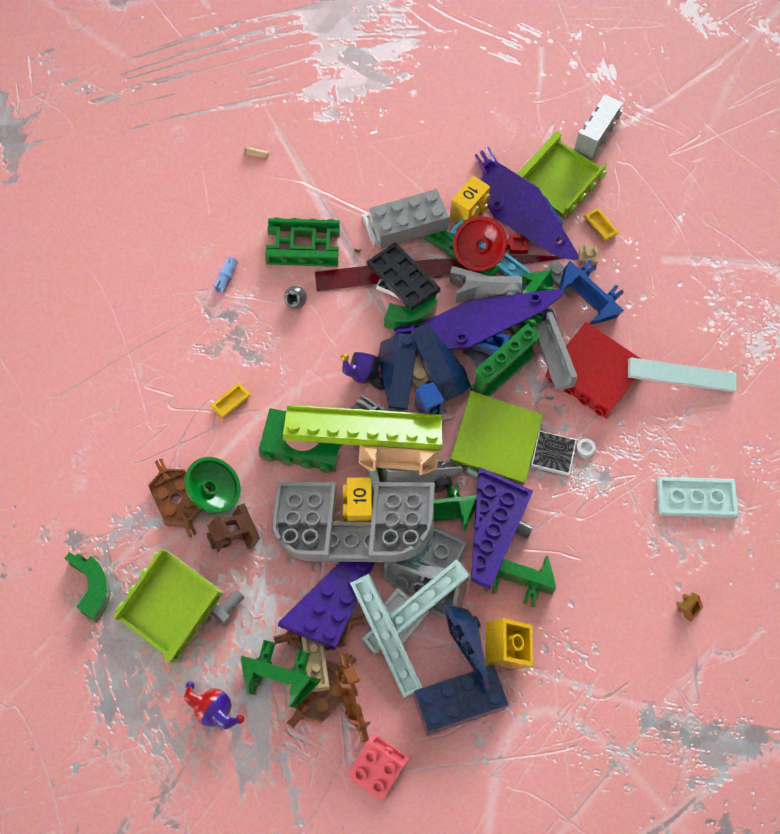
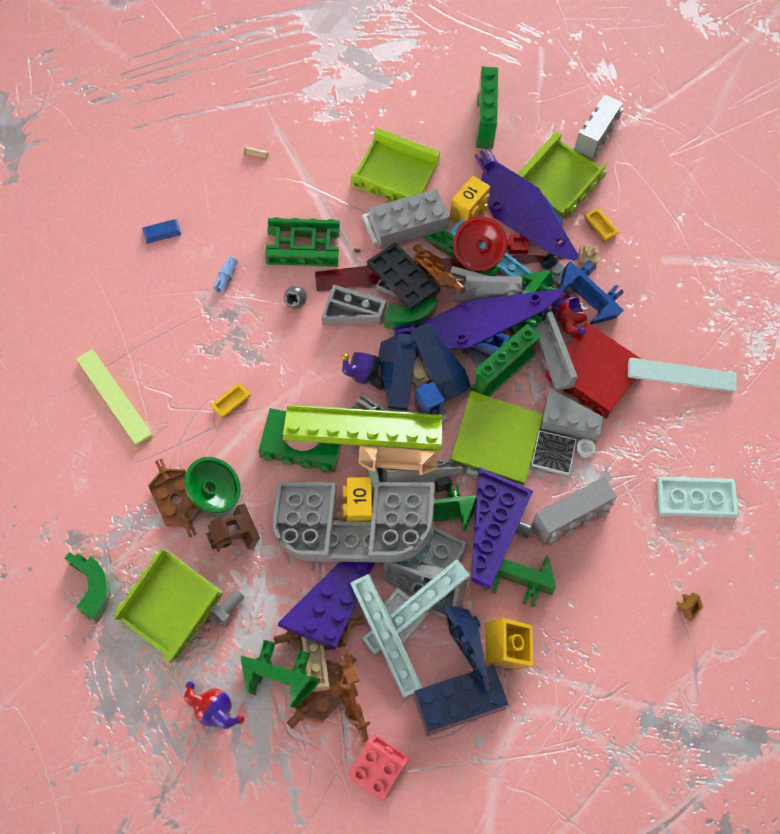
none -> yellowish green tile [76,349,153,447]
none -> blue tile [142,219,182,244]
none -> light grey wedge [321,284,387,325]
none -> lime panel [351,128,440,202]
none -> dark orange plate [413,244,466,294]
none -> green arch [476,66,499,149]
none -> light grey brick [531,477,617,545]
none -> black tile [539,254,558,269]
none -> light grey wedge [540,388,603,443]
none -> red piece [551,295,587,335]

